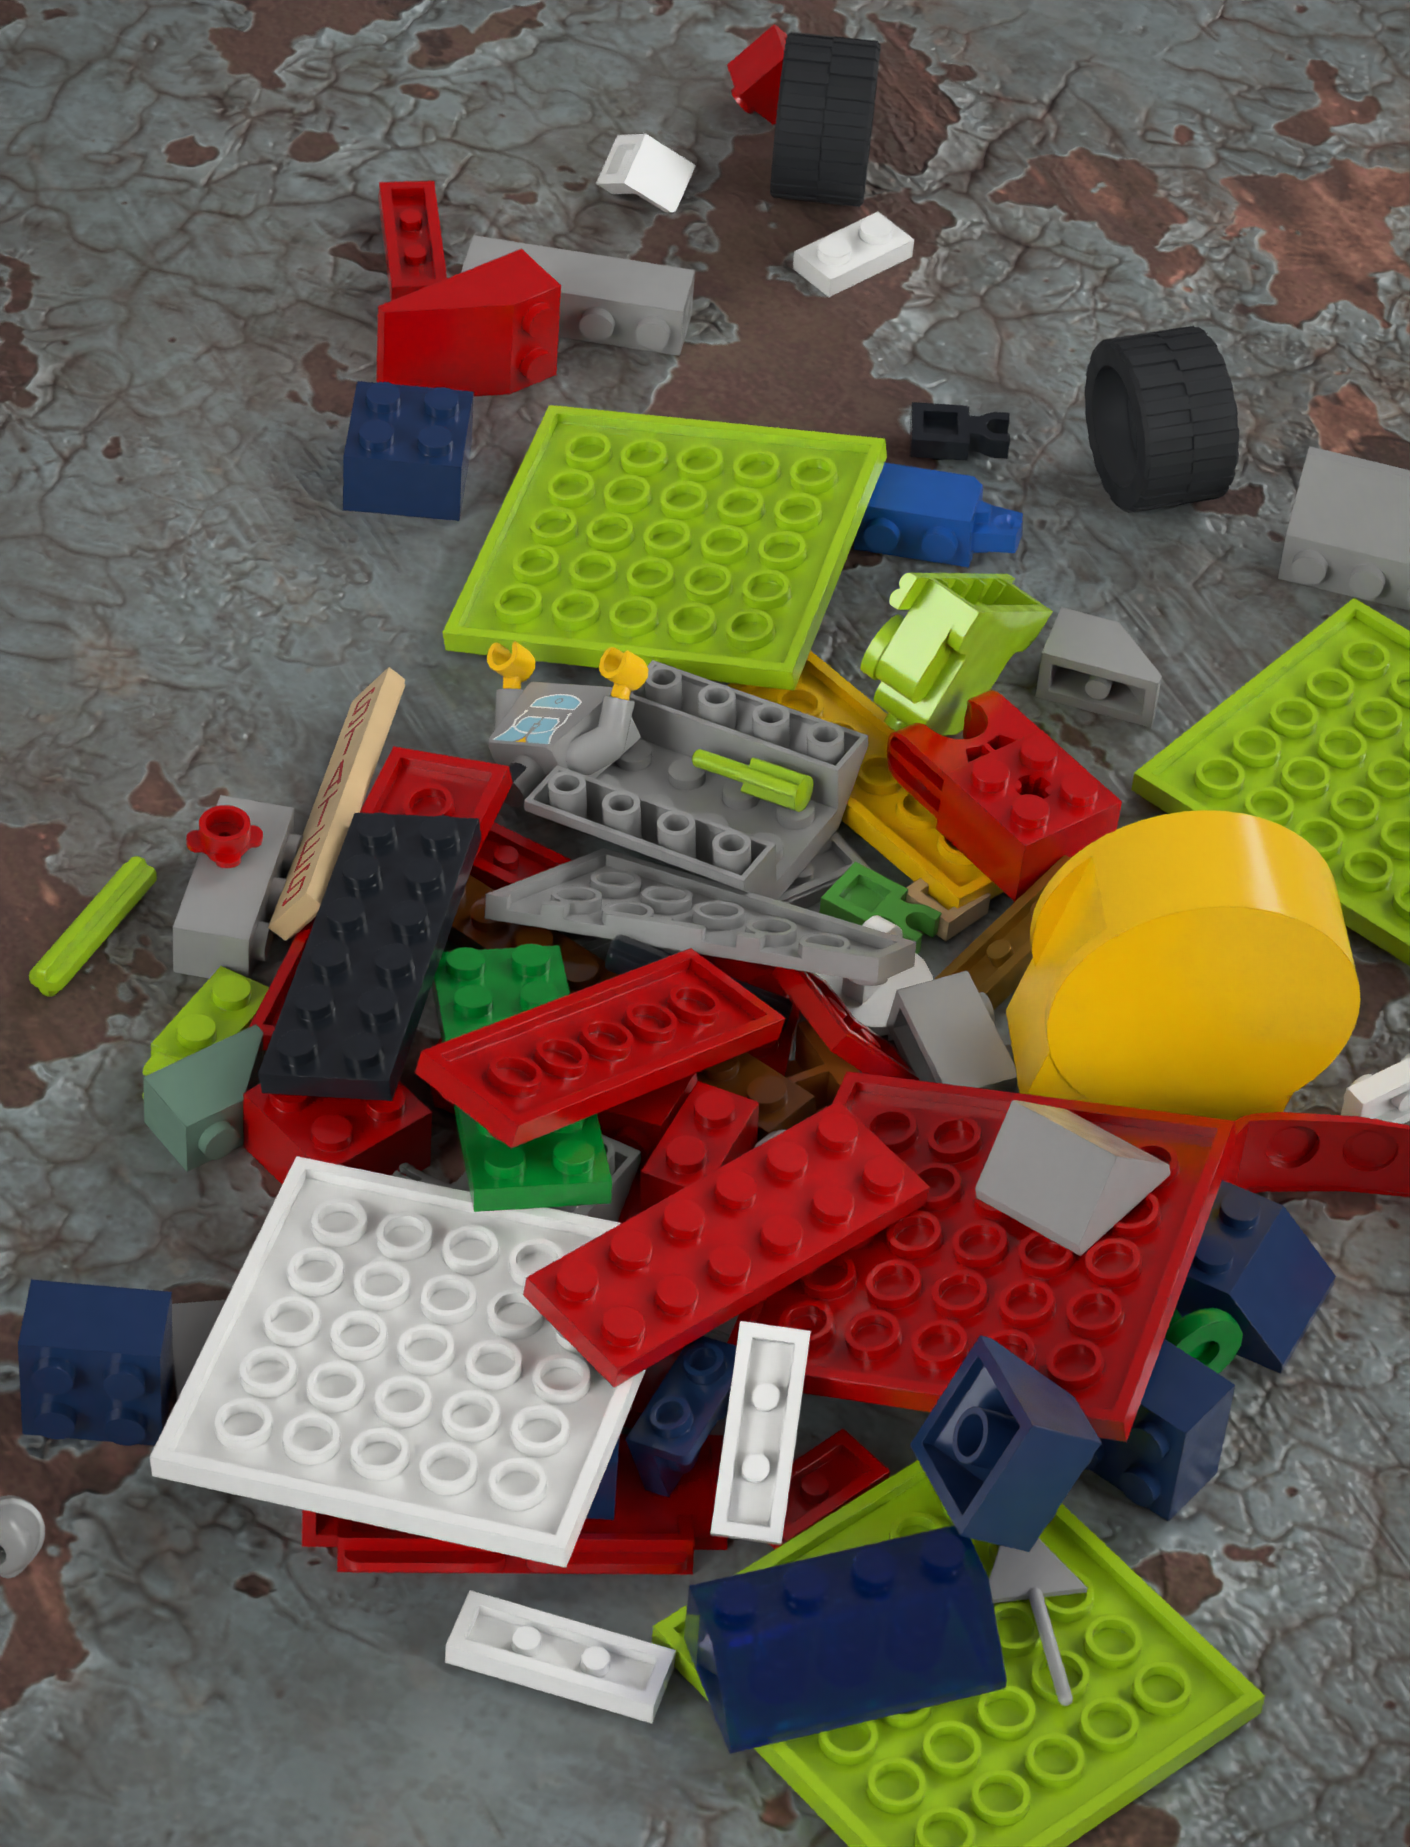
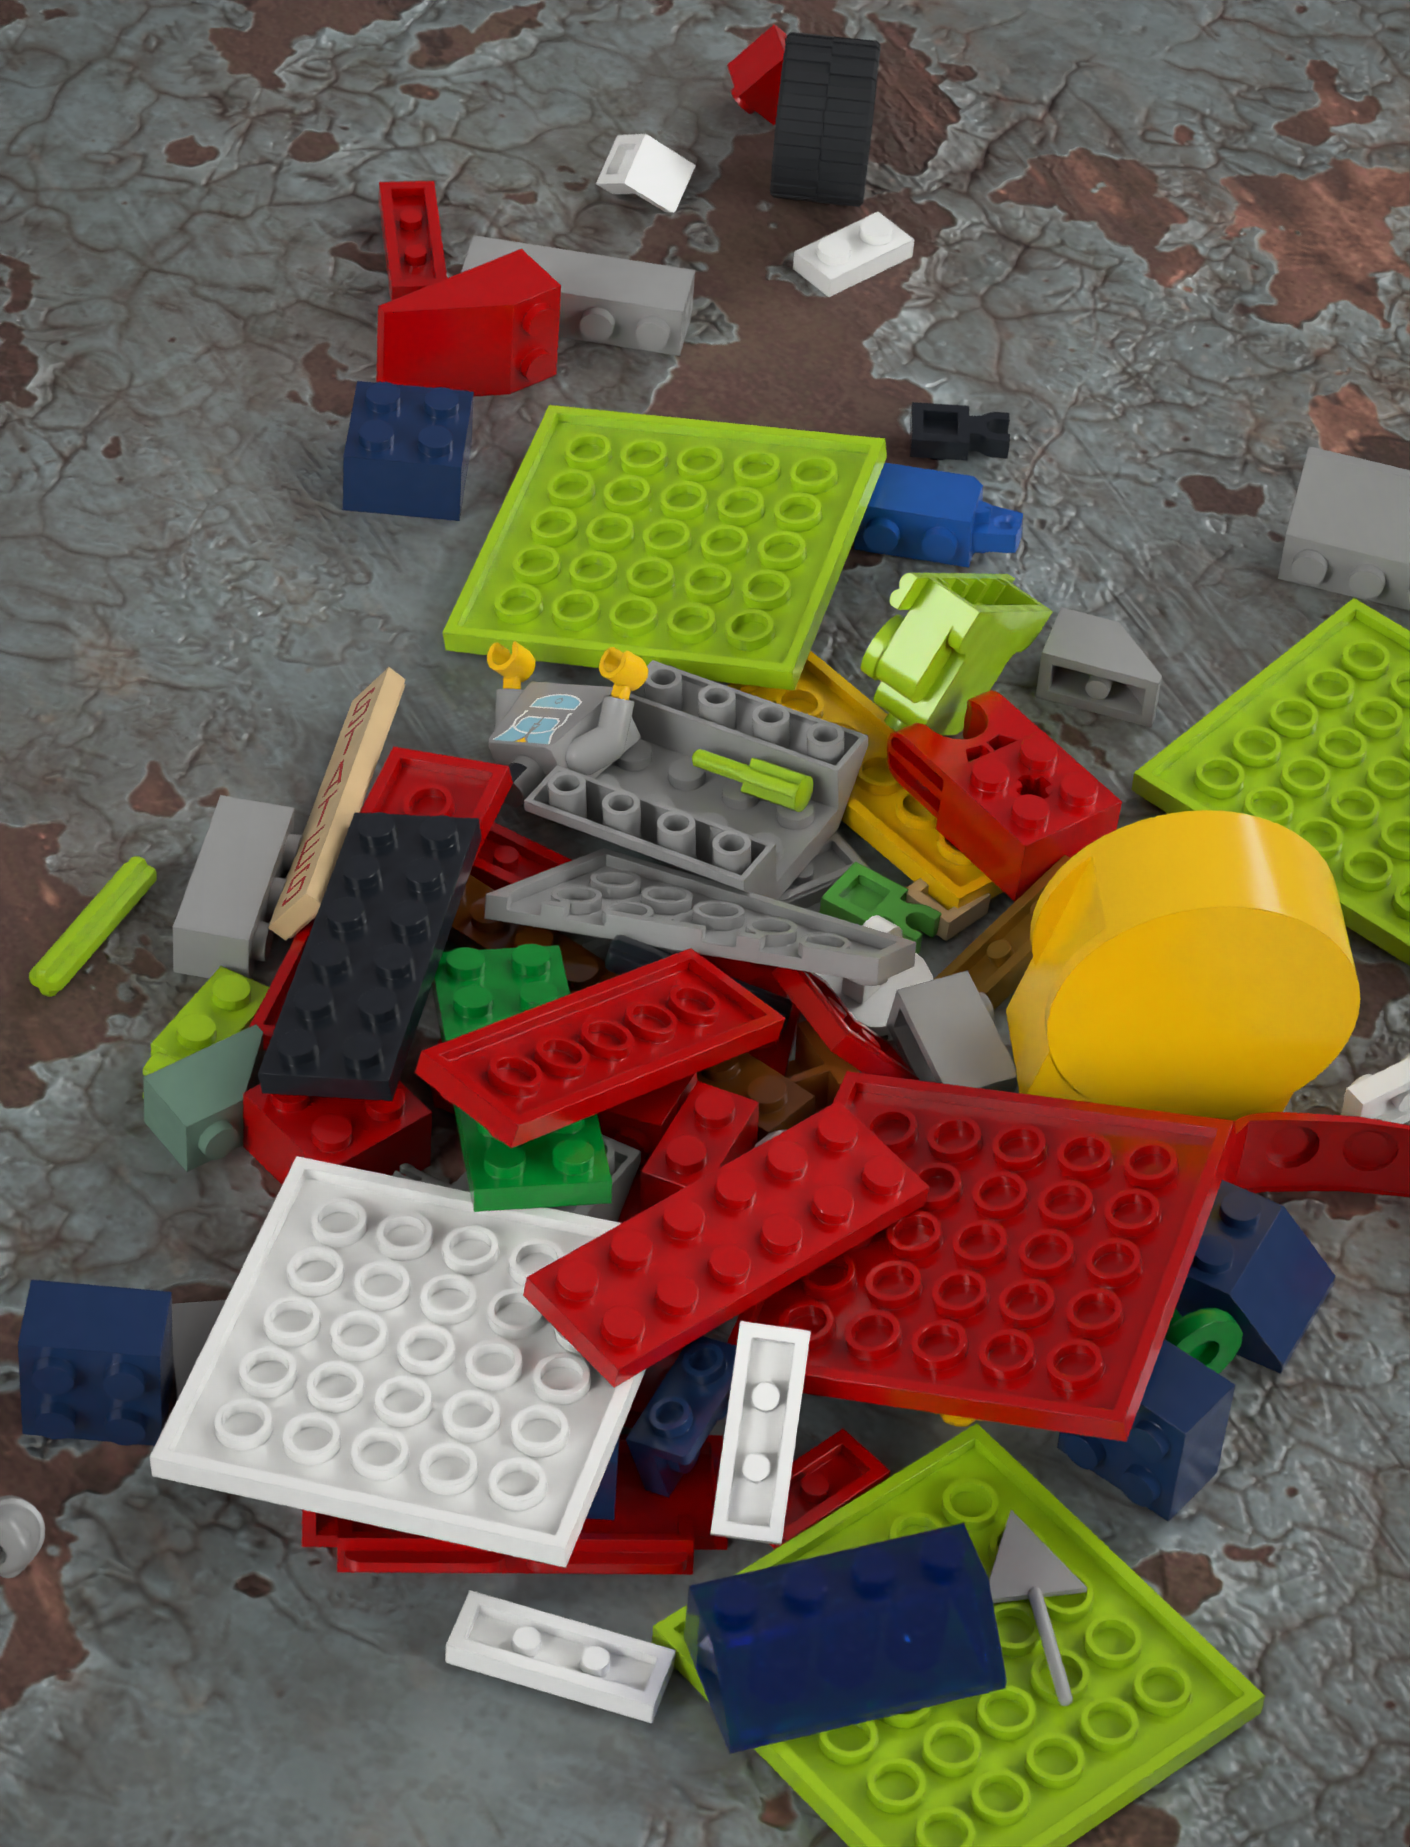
red plate [186,805,263,868] -> none
dark blue slope [910,1335,1102,1552] -> none
light grey slope [975,1100,1171,1256] -> none
black tyre [1084,326,1239,513] -> none

